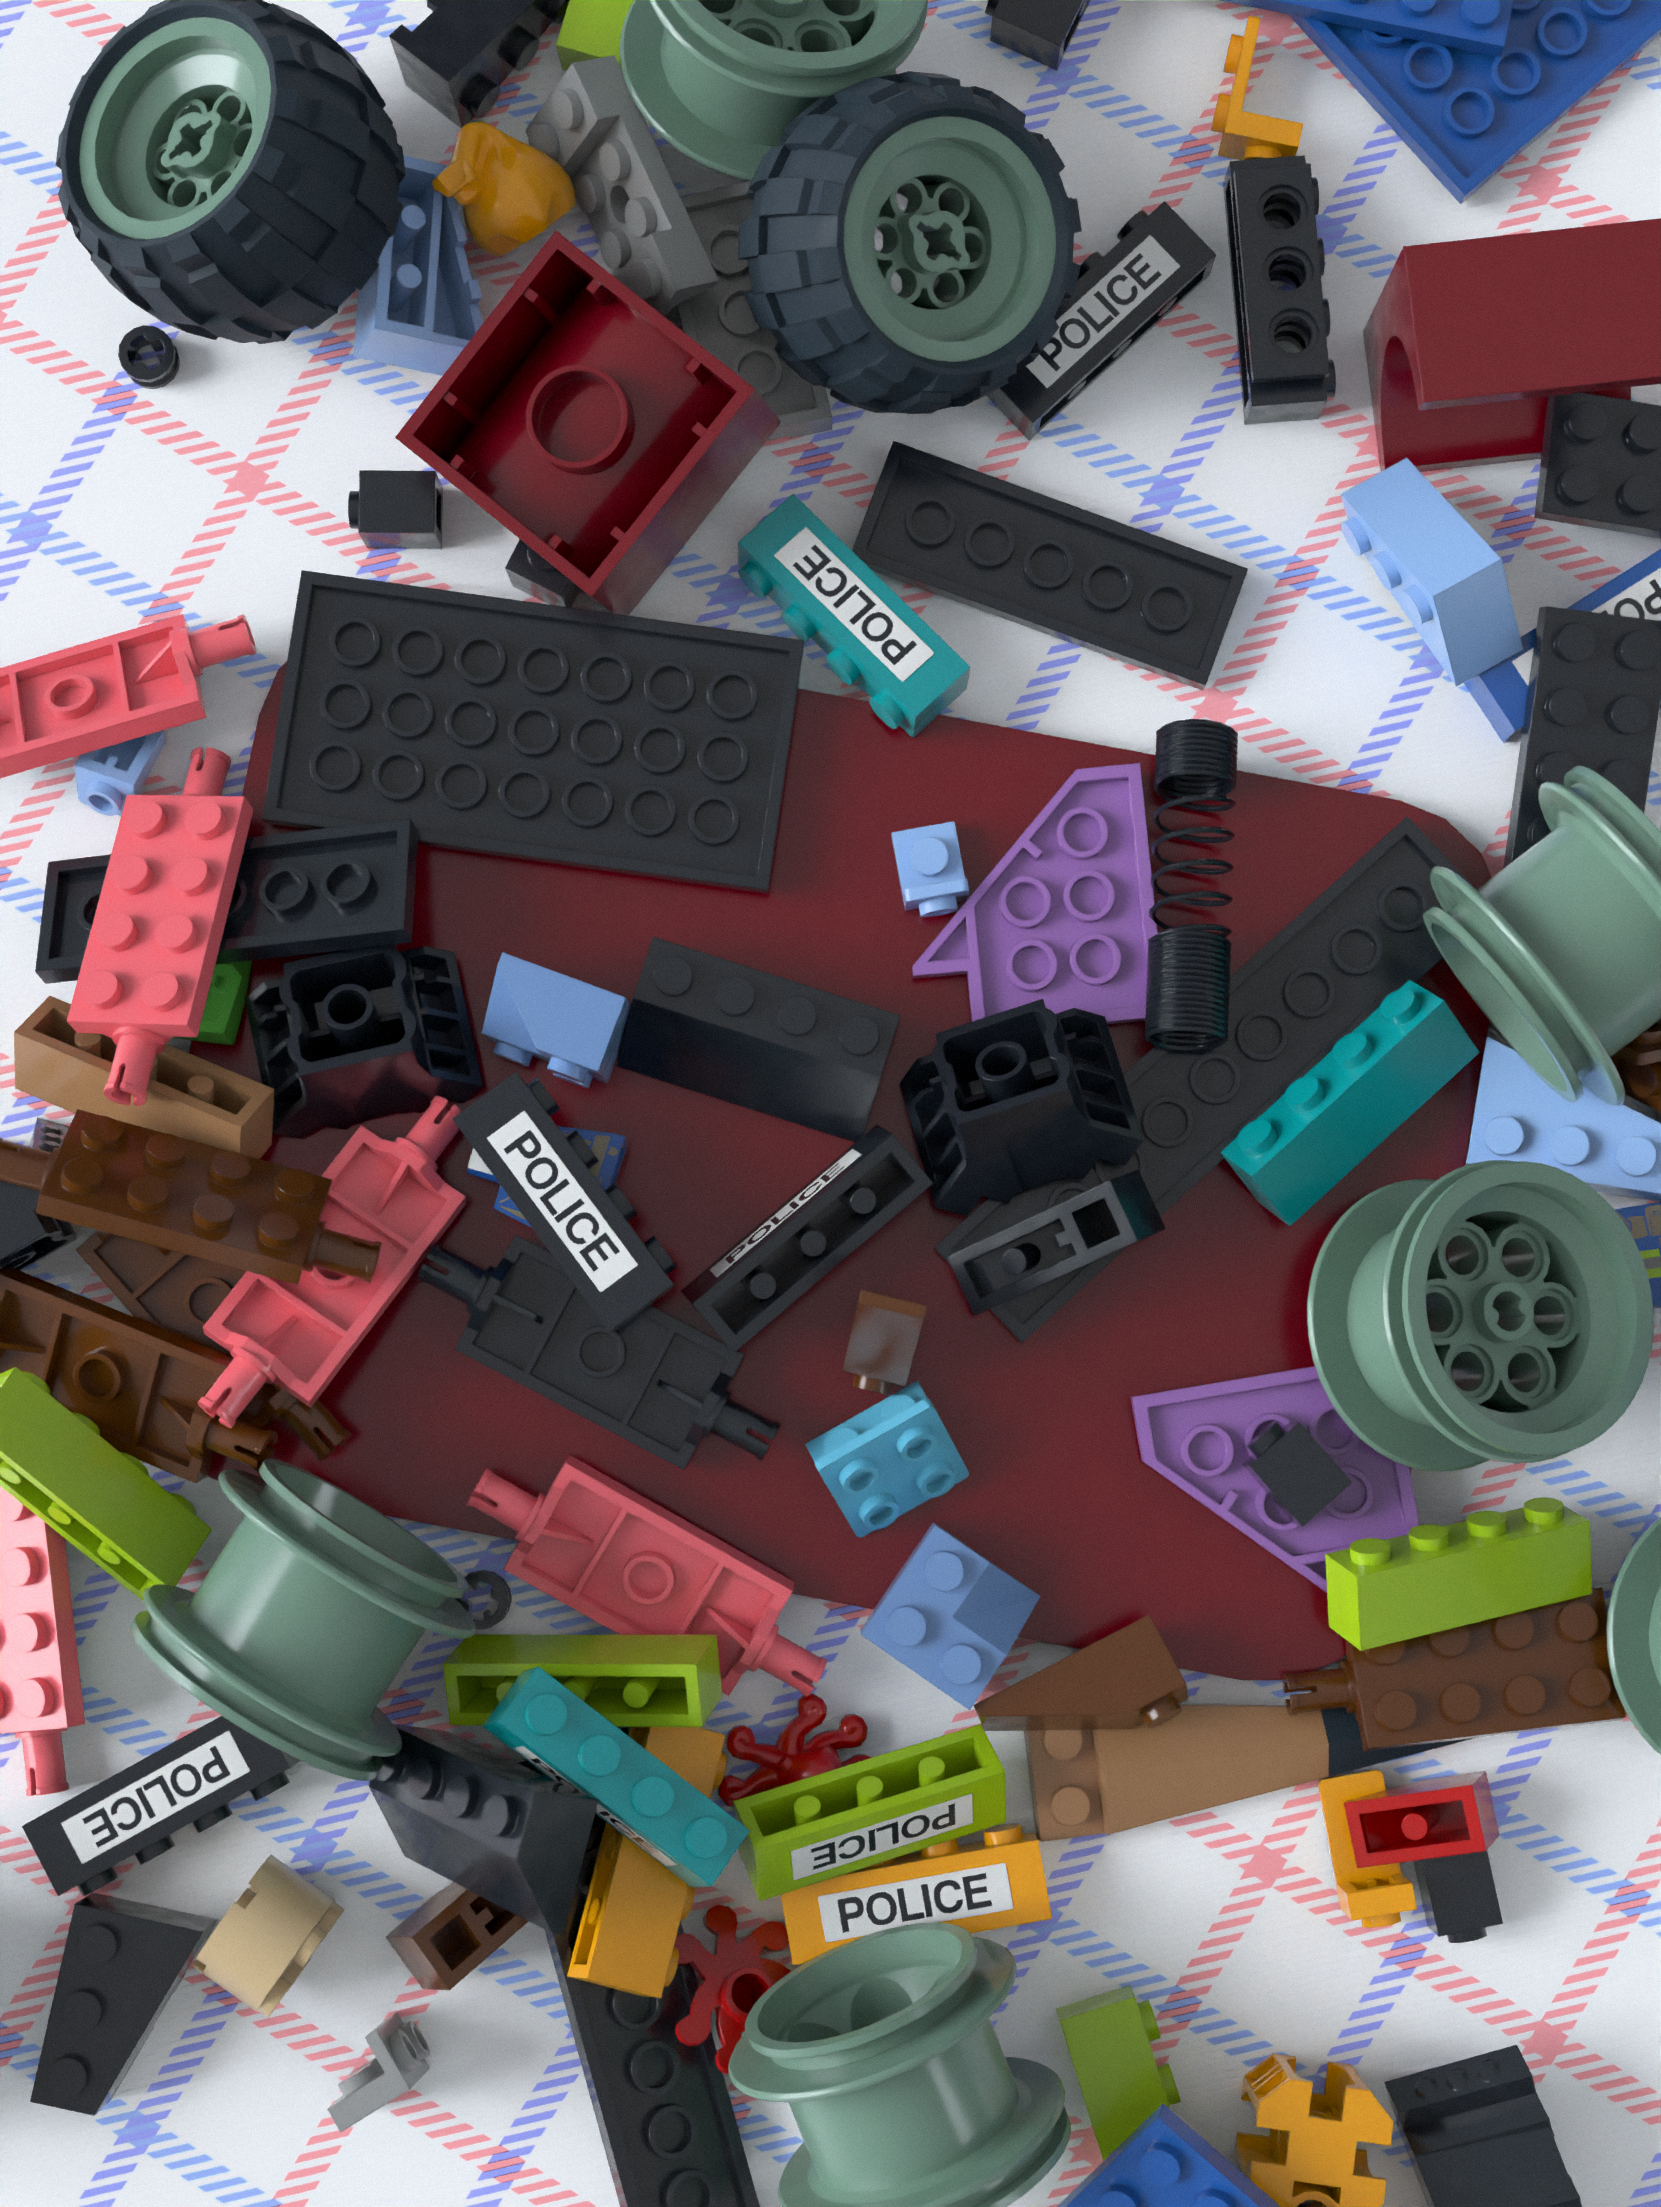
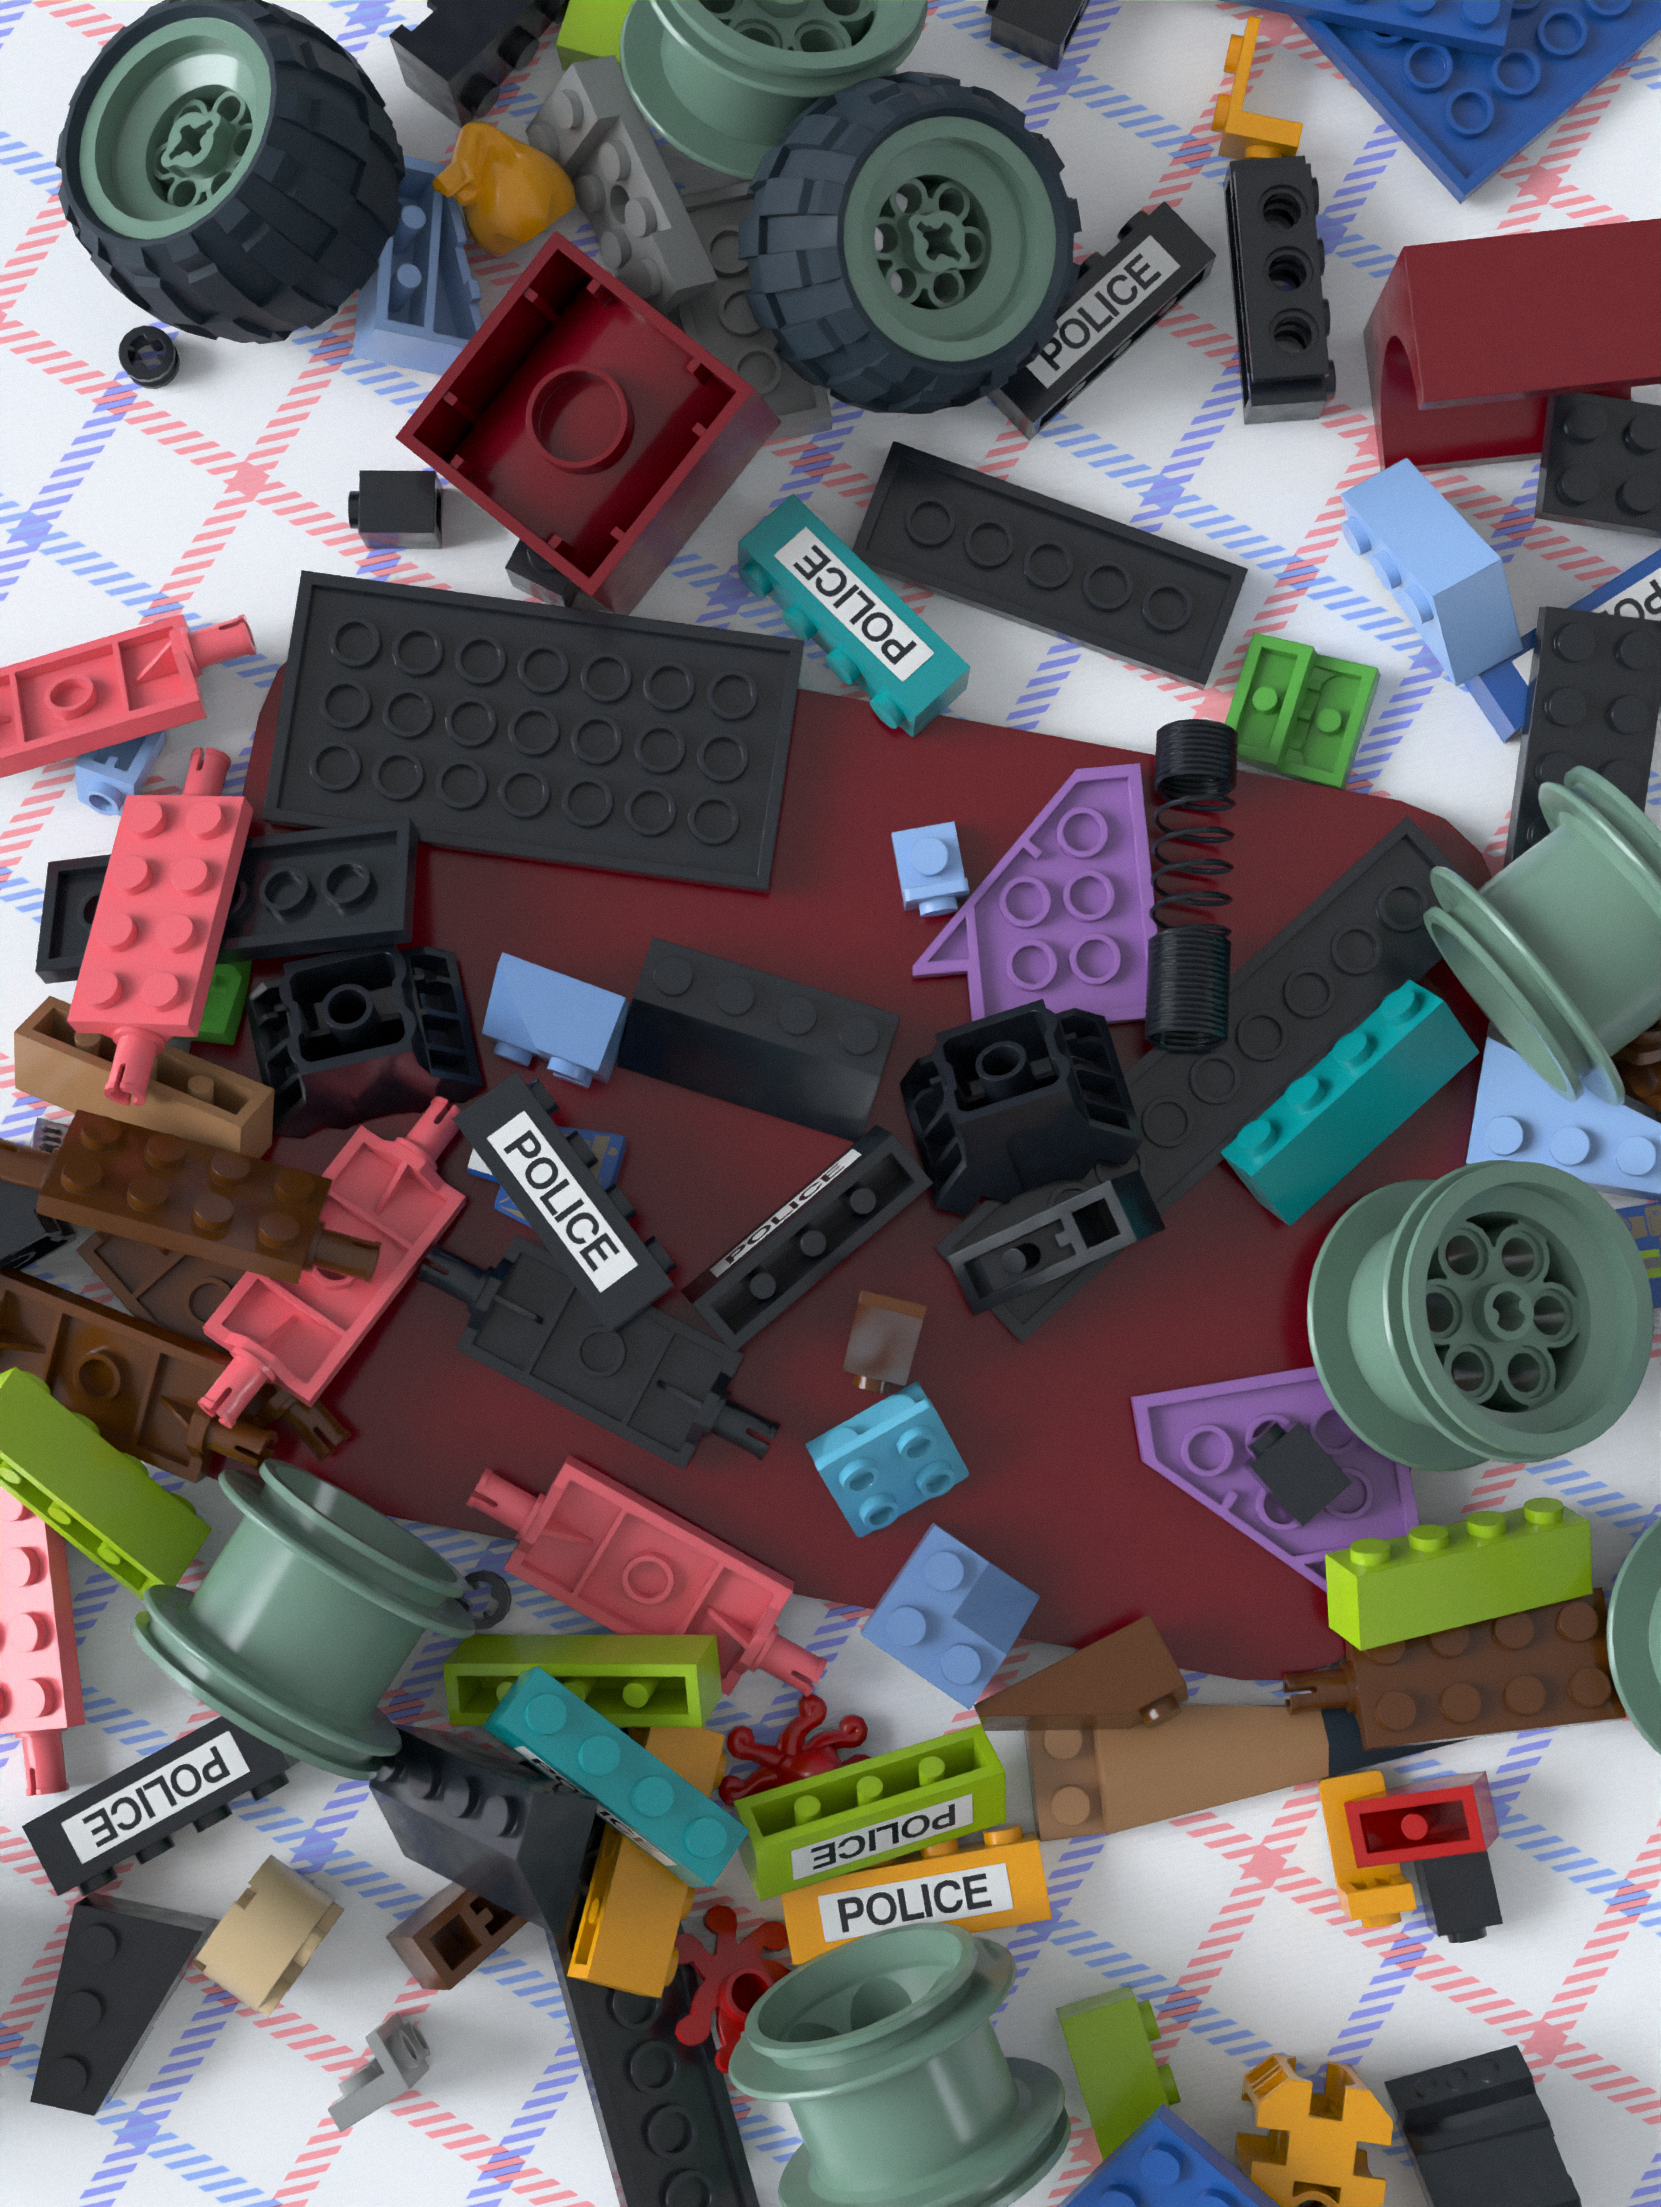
none -> bright green slope [1225,632,1381,790]

